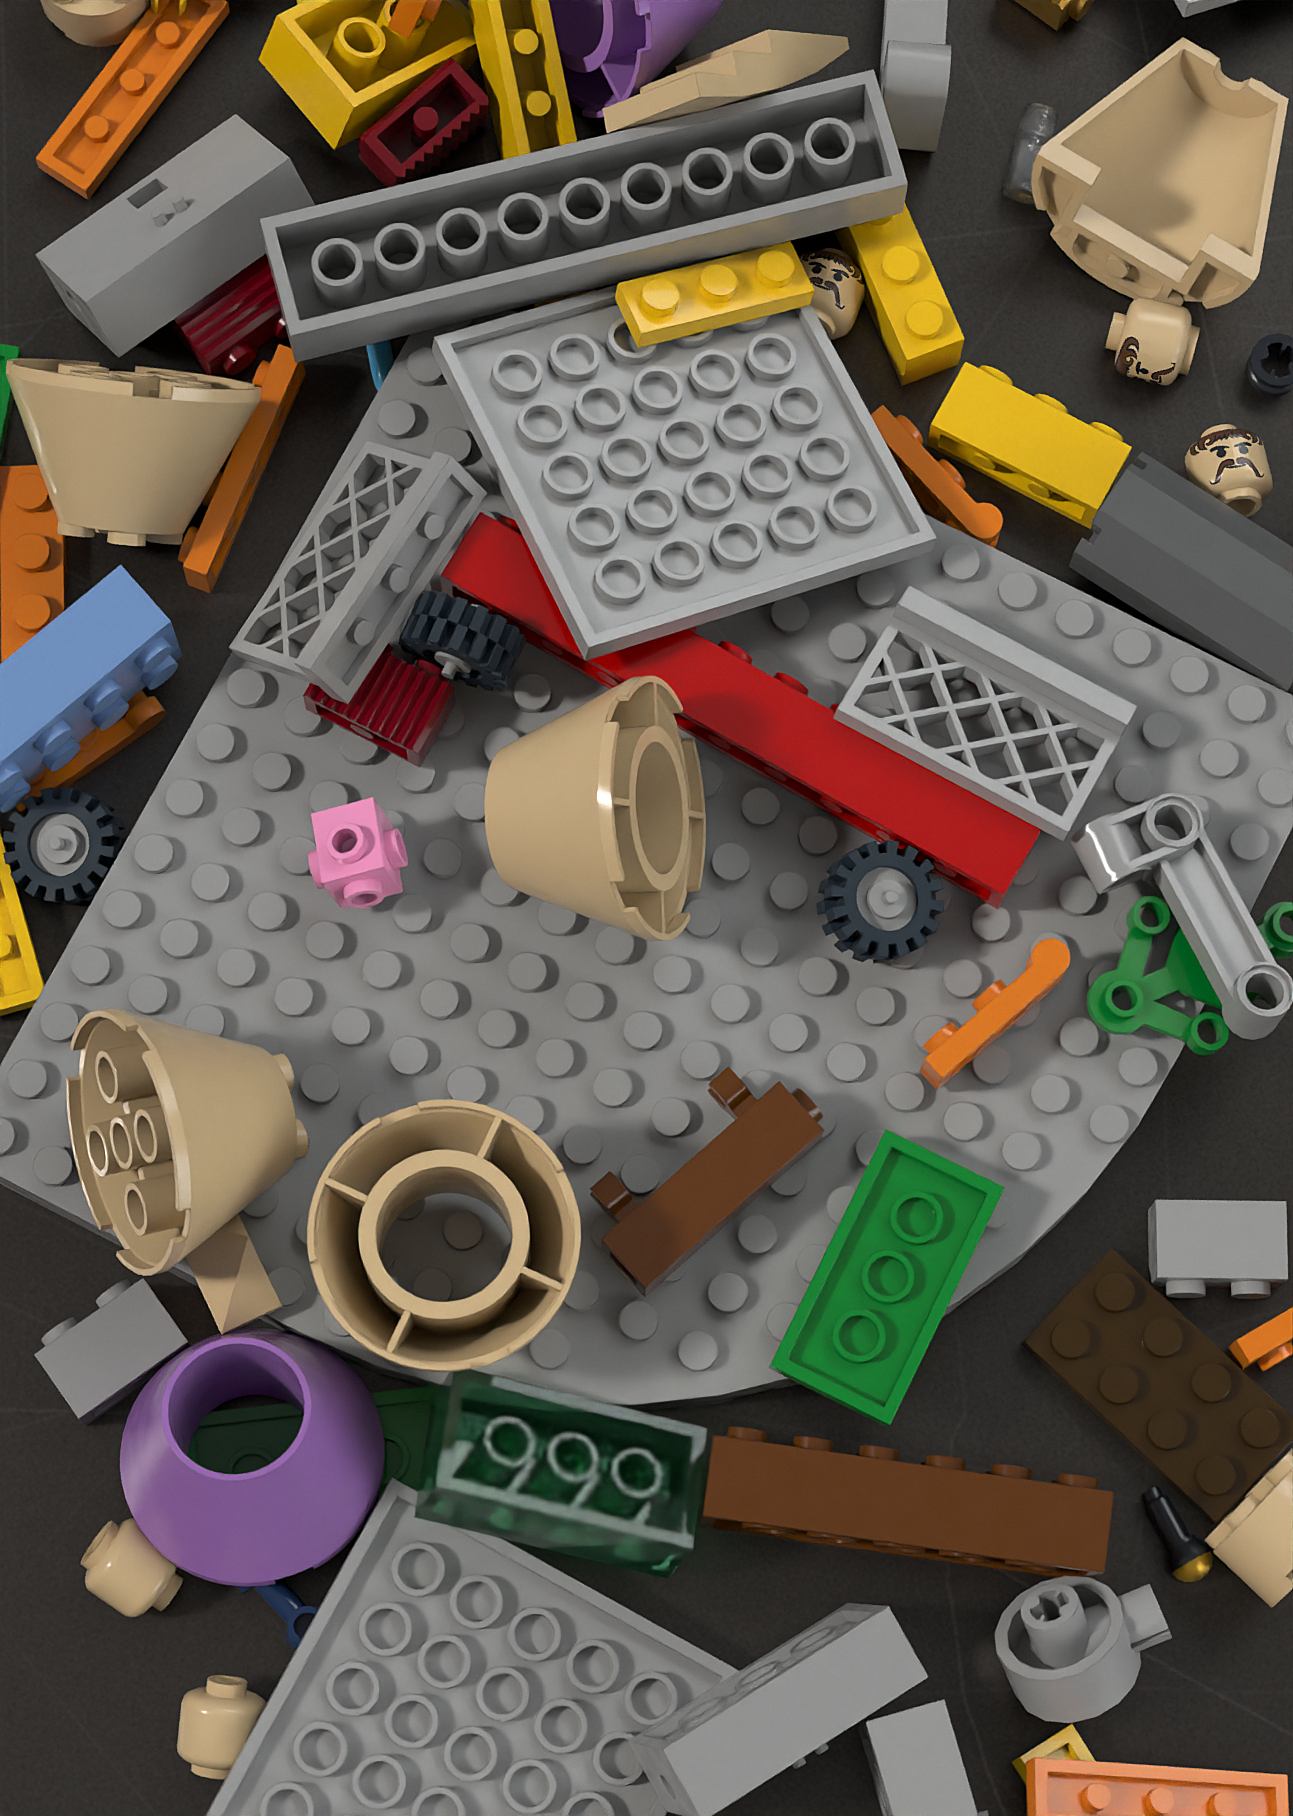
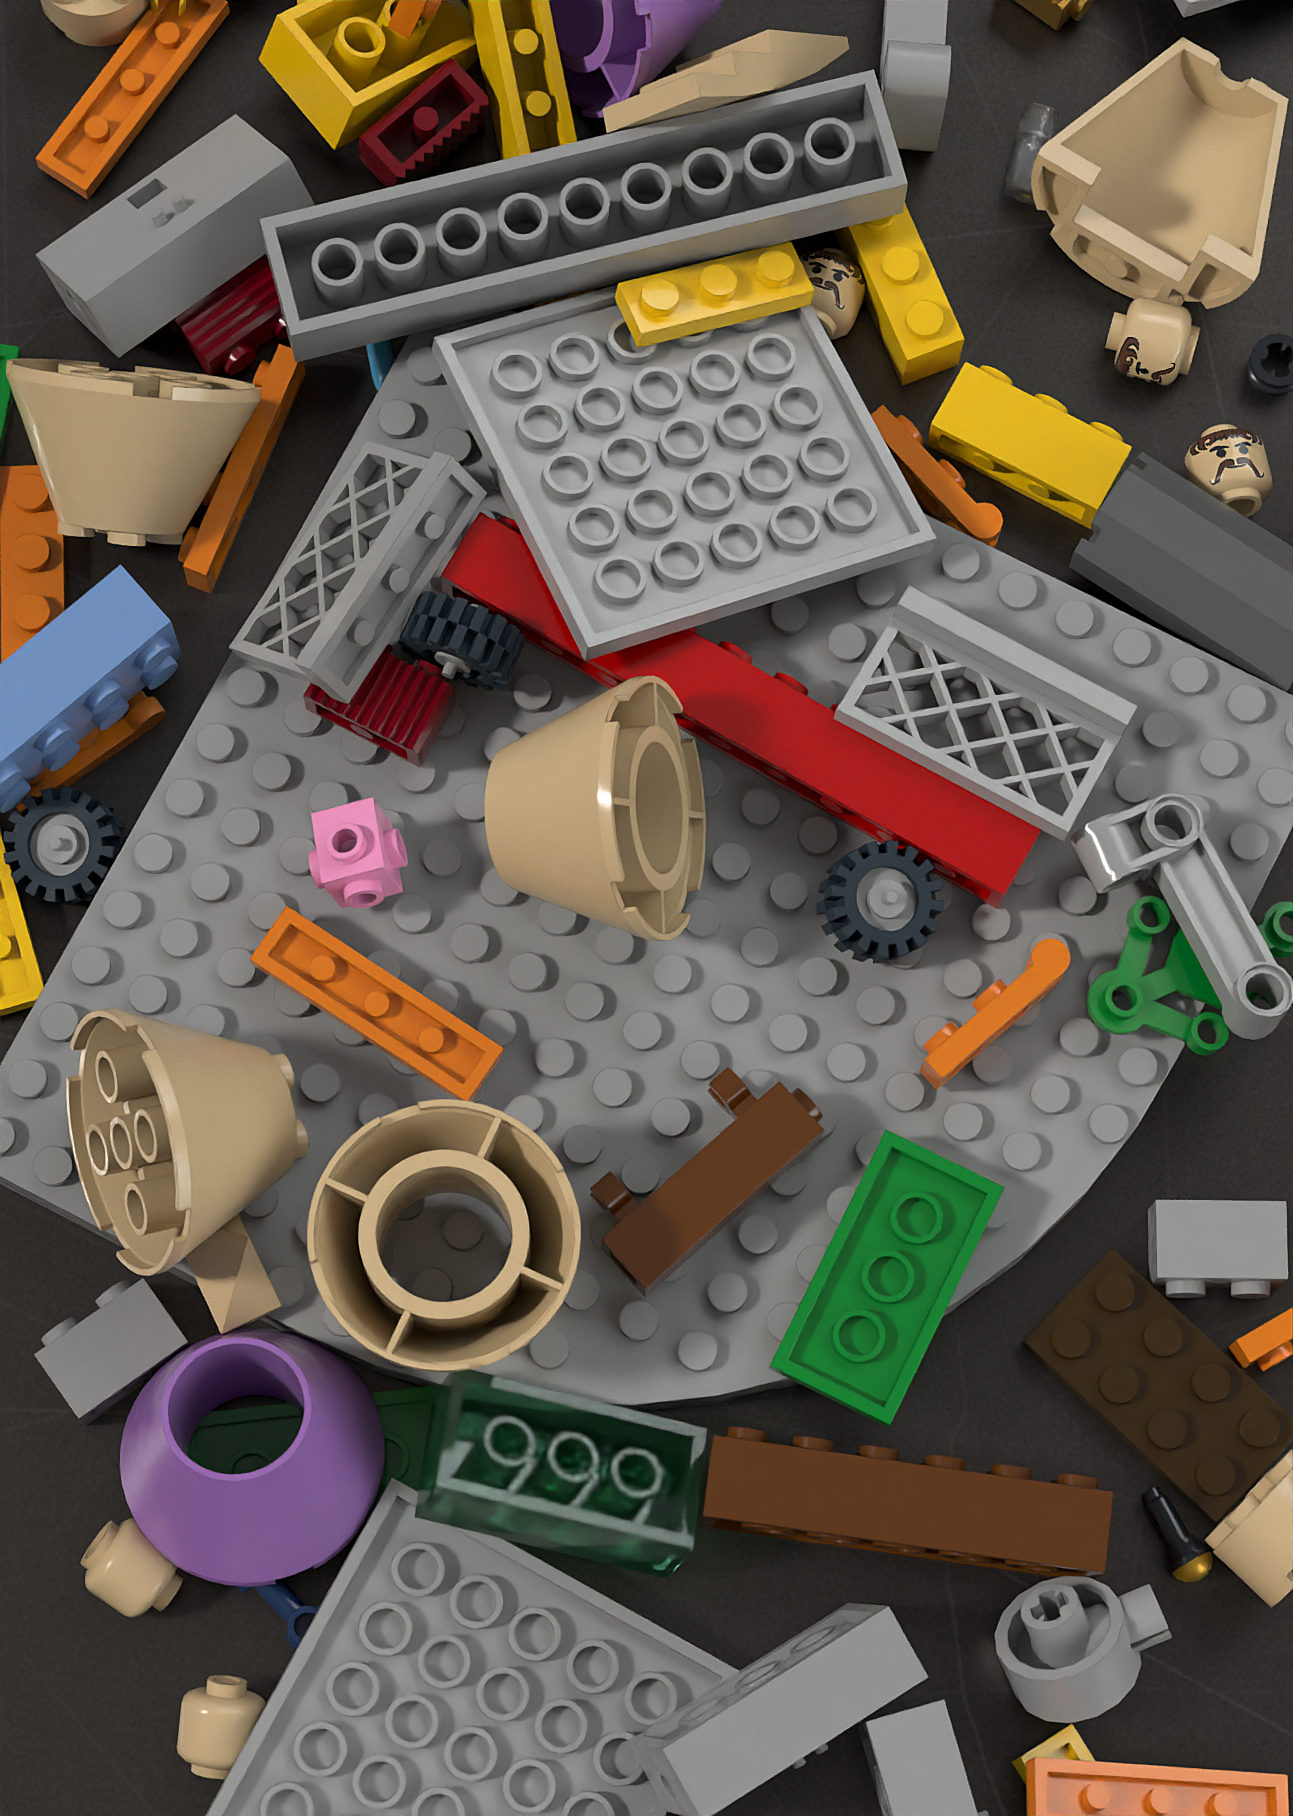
none -> orange plate [249,906,504,1102]

